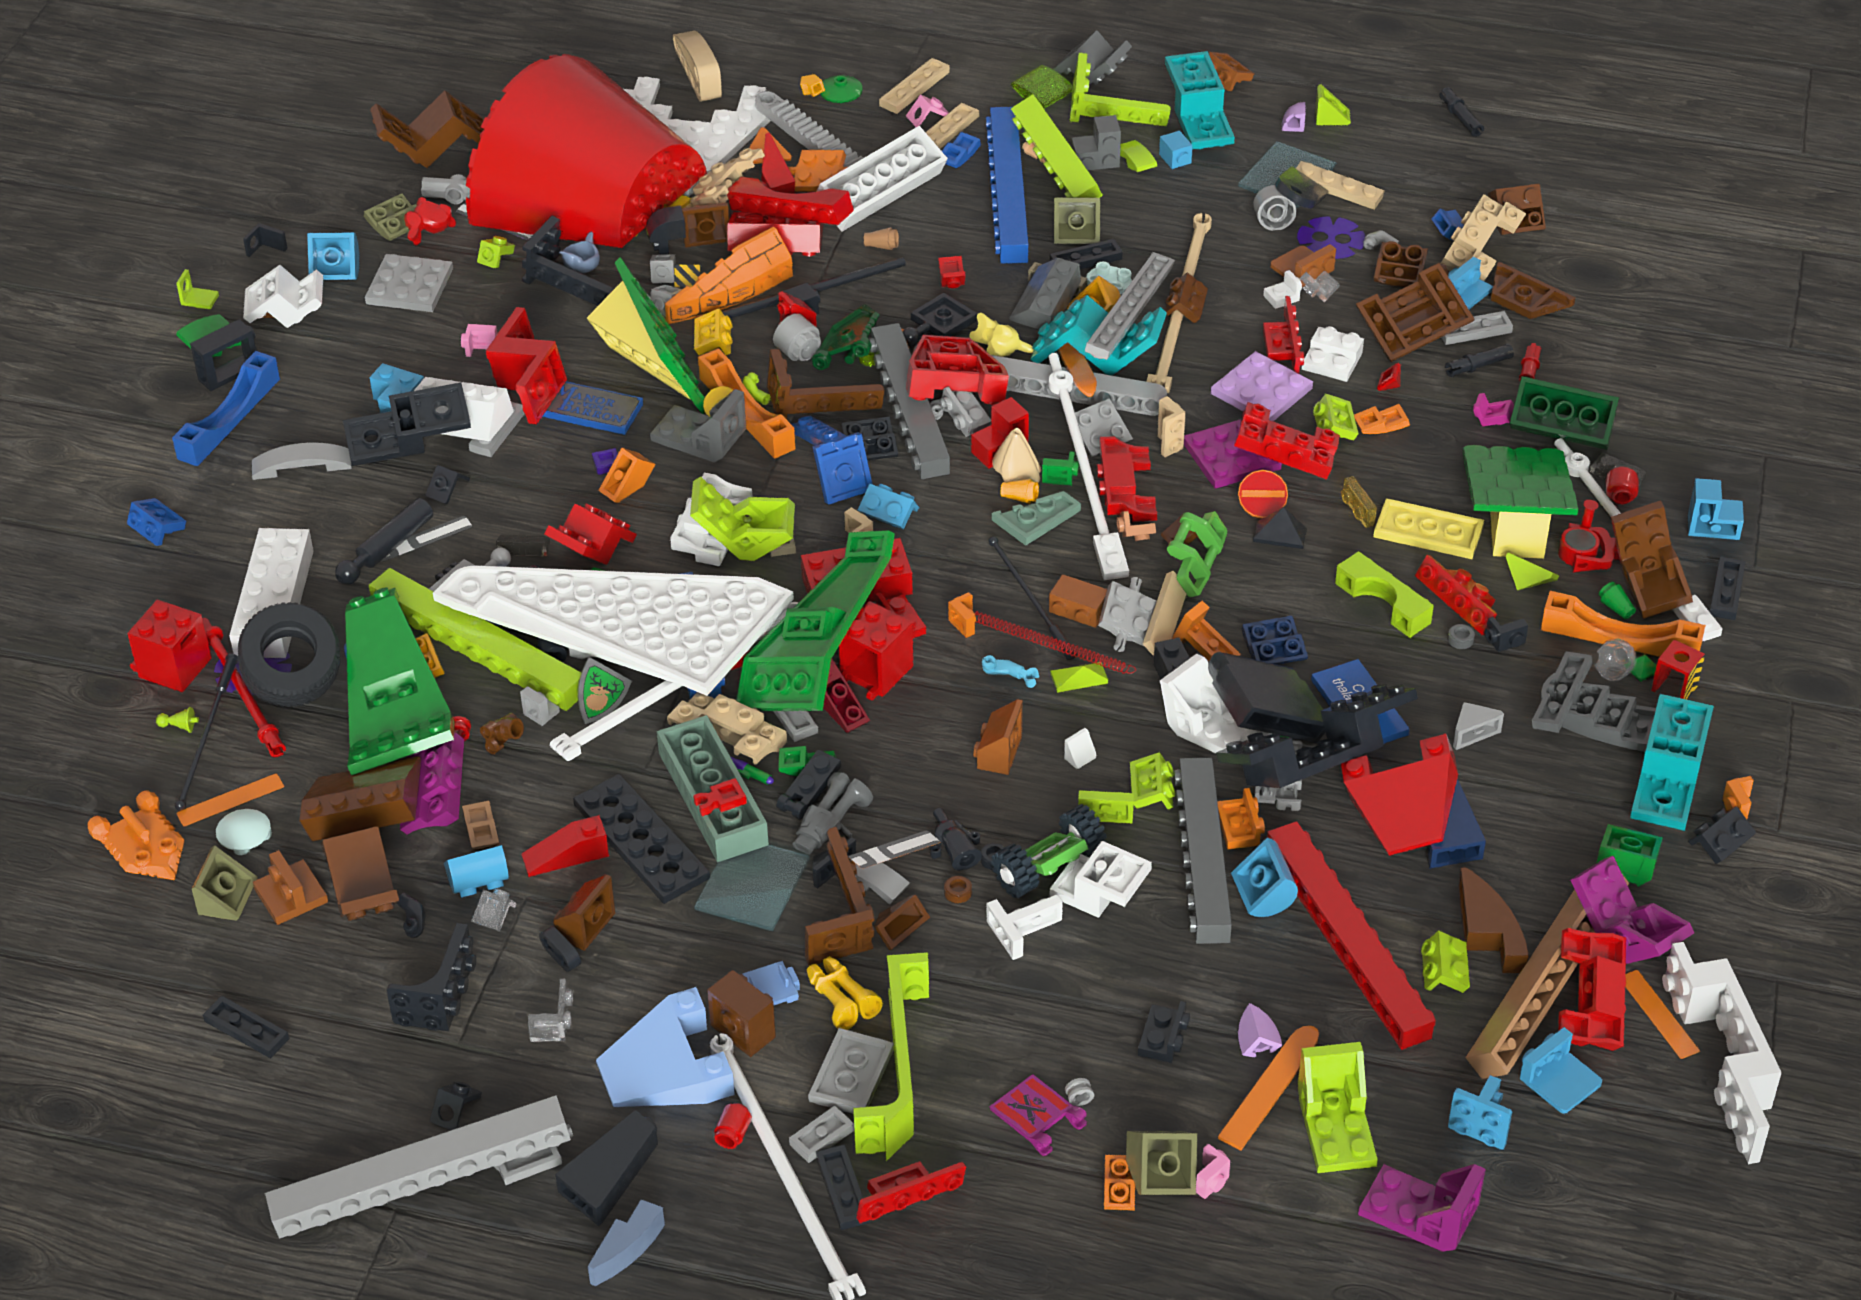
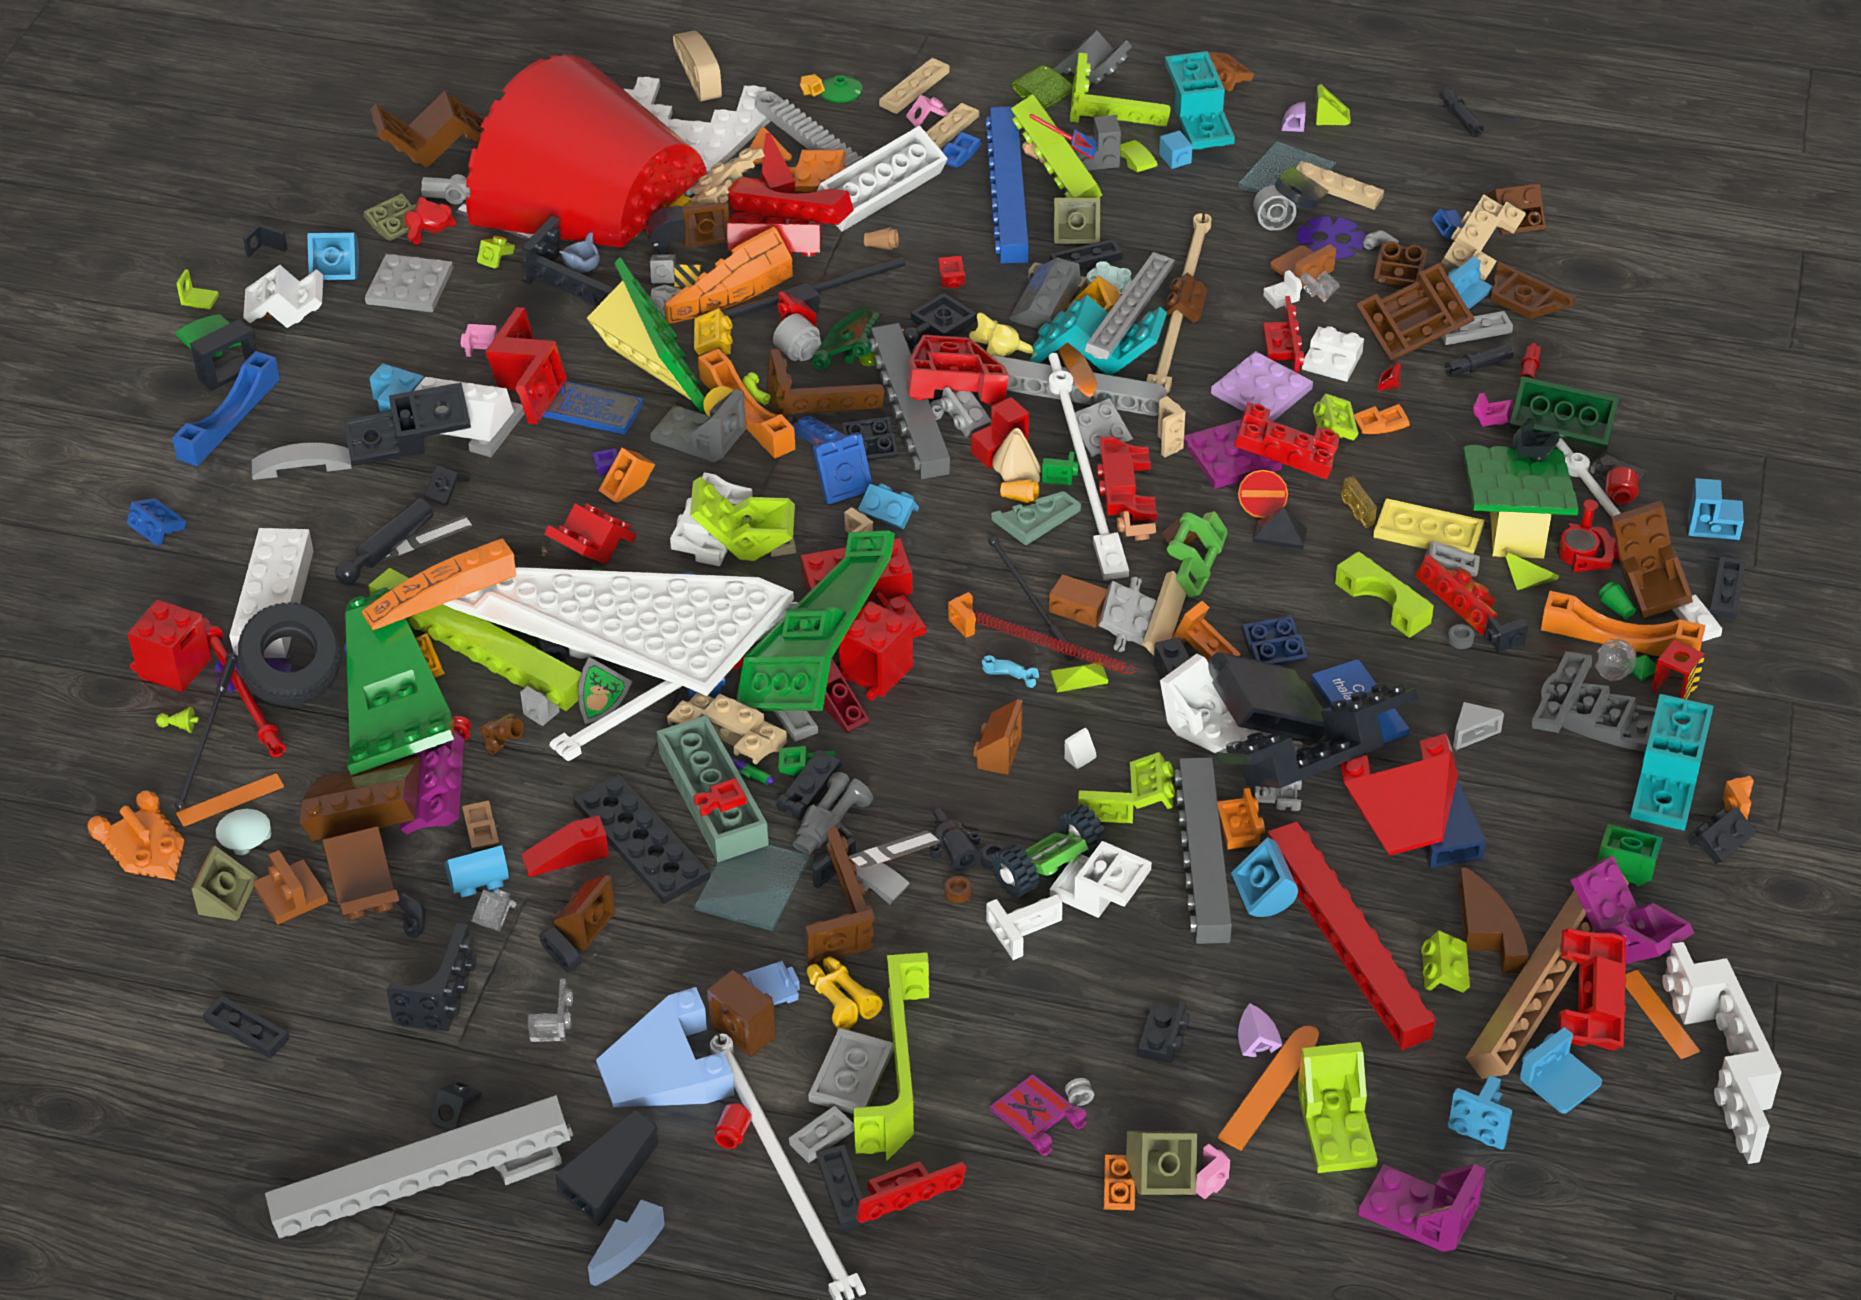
reddish brown slope [874,894,930,950] -> none
none -> orange wedge [362,538,516,630]
none -> piece [1029,114,1097,159]
none -> light grey slope [1425,541,1480,577]
none -> black bracket [1513,418,1559,460]

